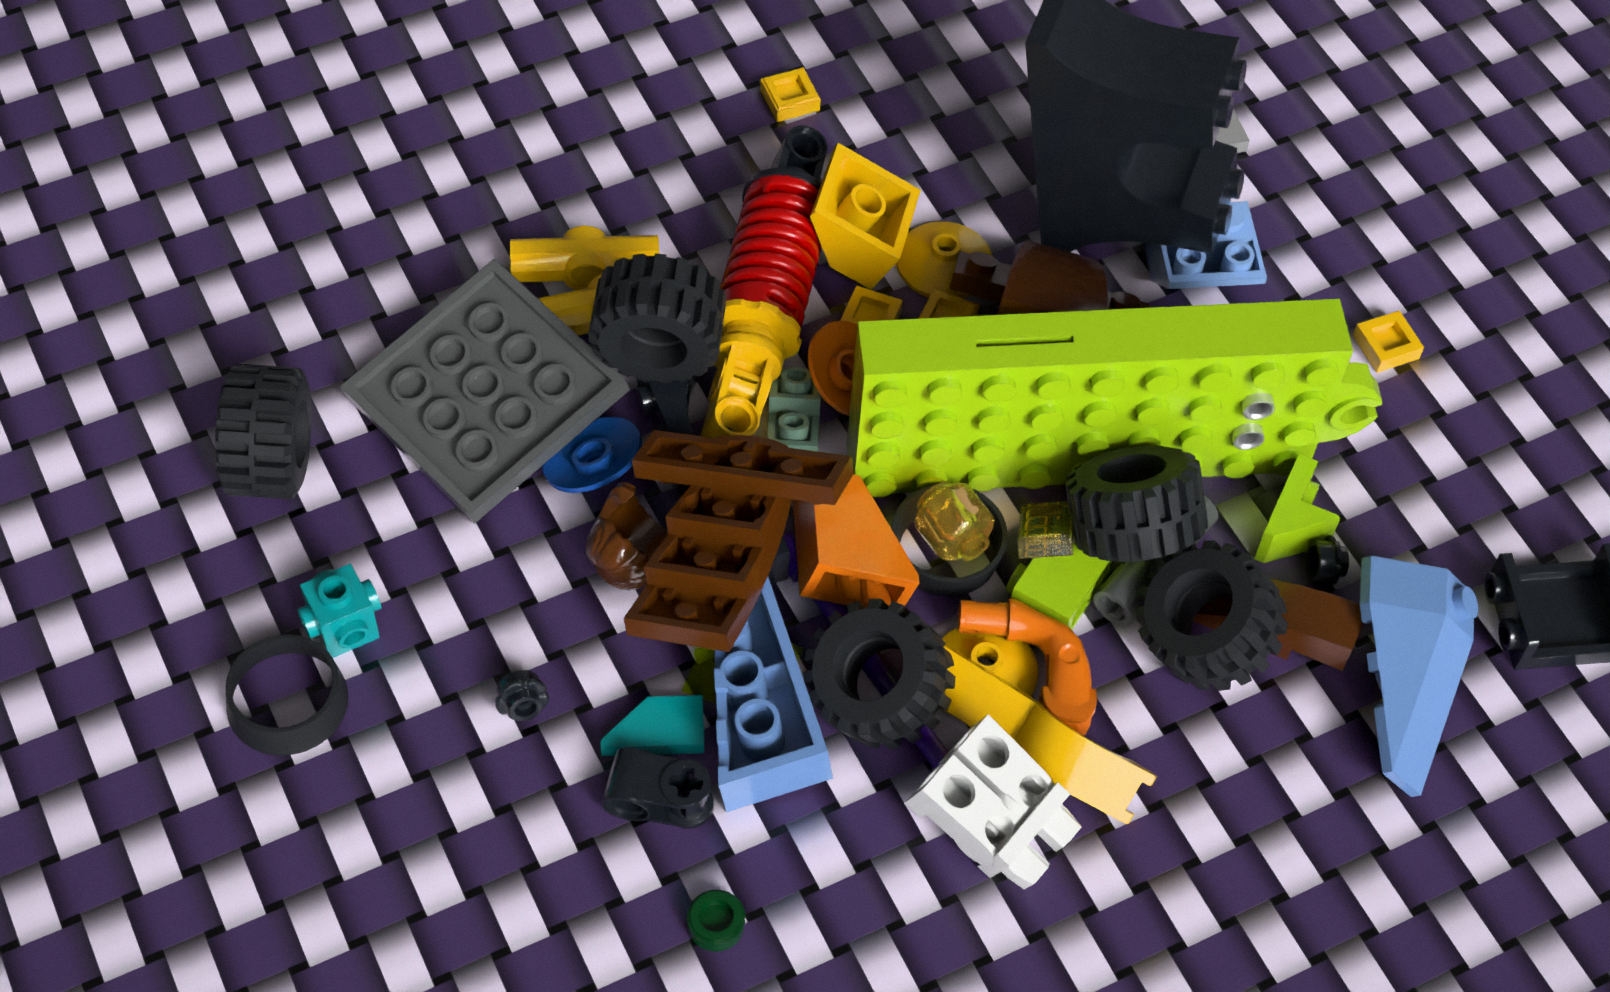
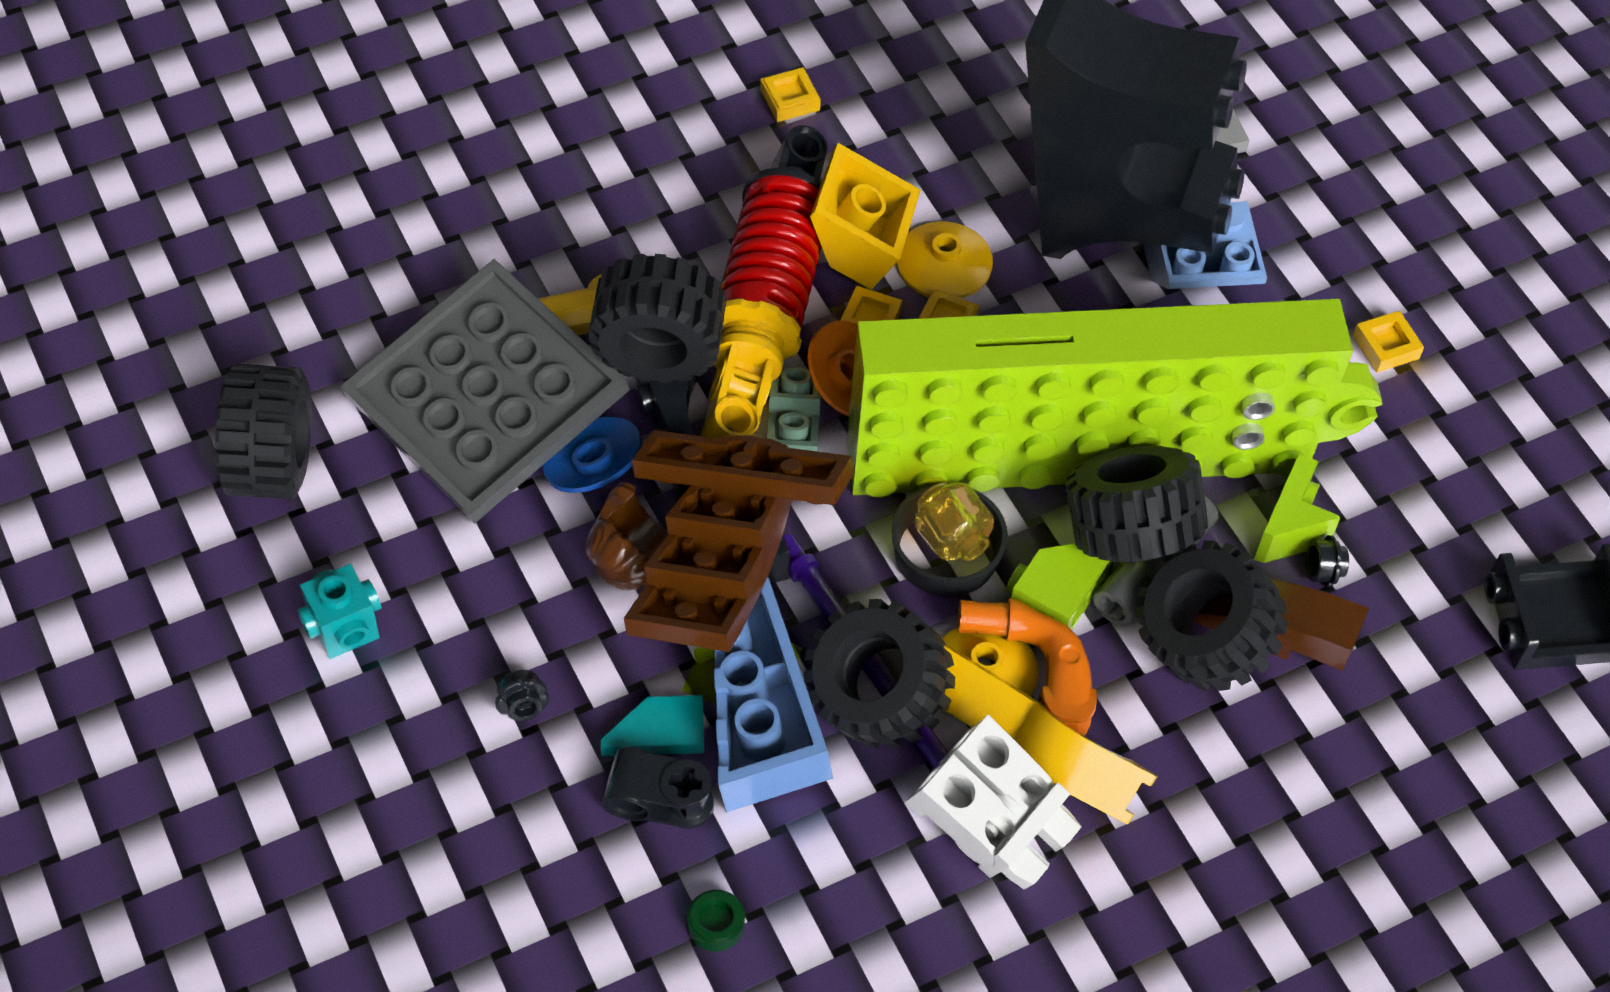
black tyre [225,634,349,755] -> none
yellow piece [510,225,659,290] -> none
orange slope [793,474,920,608] -> none
reddish brown slope [949,241,1149,315] -> none
clear yellow tile [1017,501,1074,559] -> none
medium blue wedge [1360,556,1478,797] -> none

